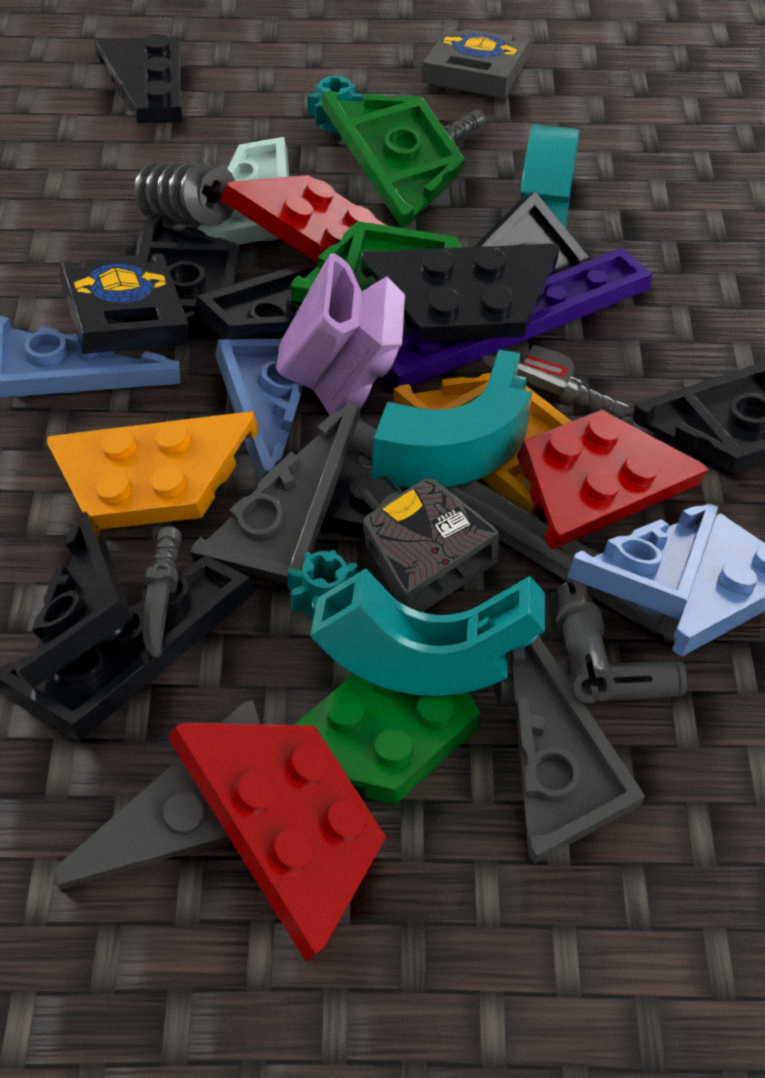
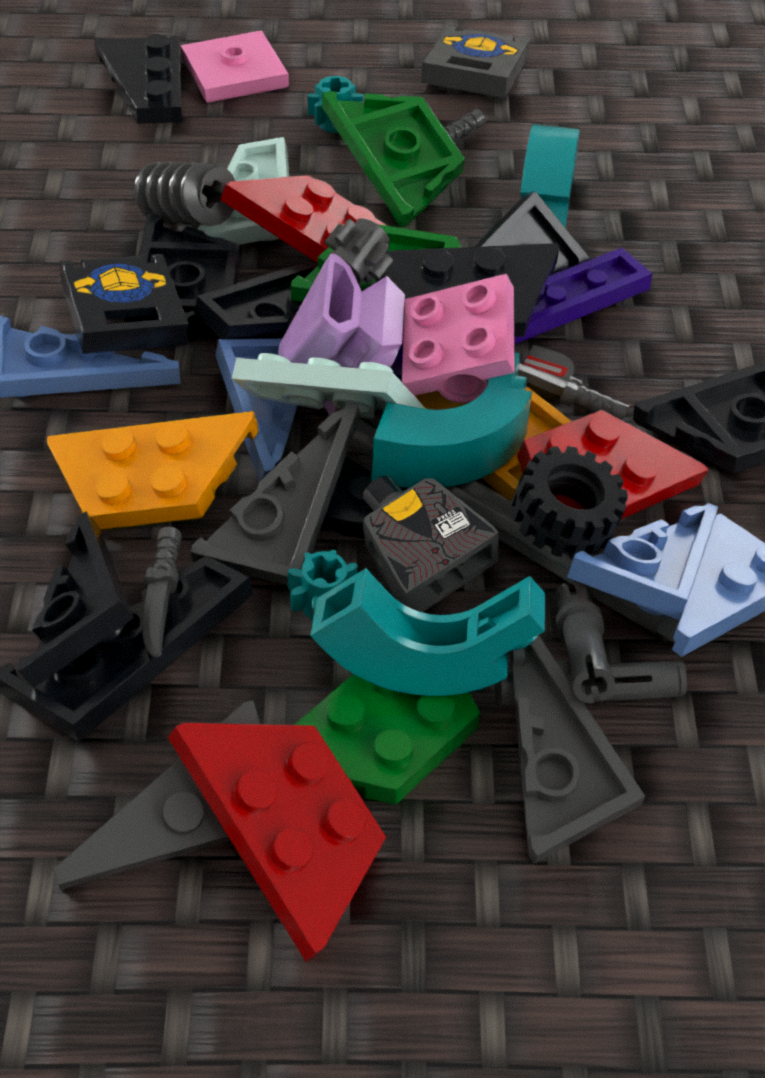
none -> bright pink plate [181,30,289,103]
none -> light aqua wing [232,353,426,420]
none -> dark grey gear [325,218,393,285]
none -> bright pink plate [402,274,515,403]
none -> black tyre [511,446,628,559]

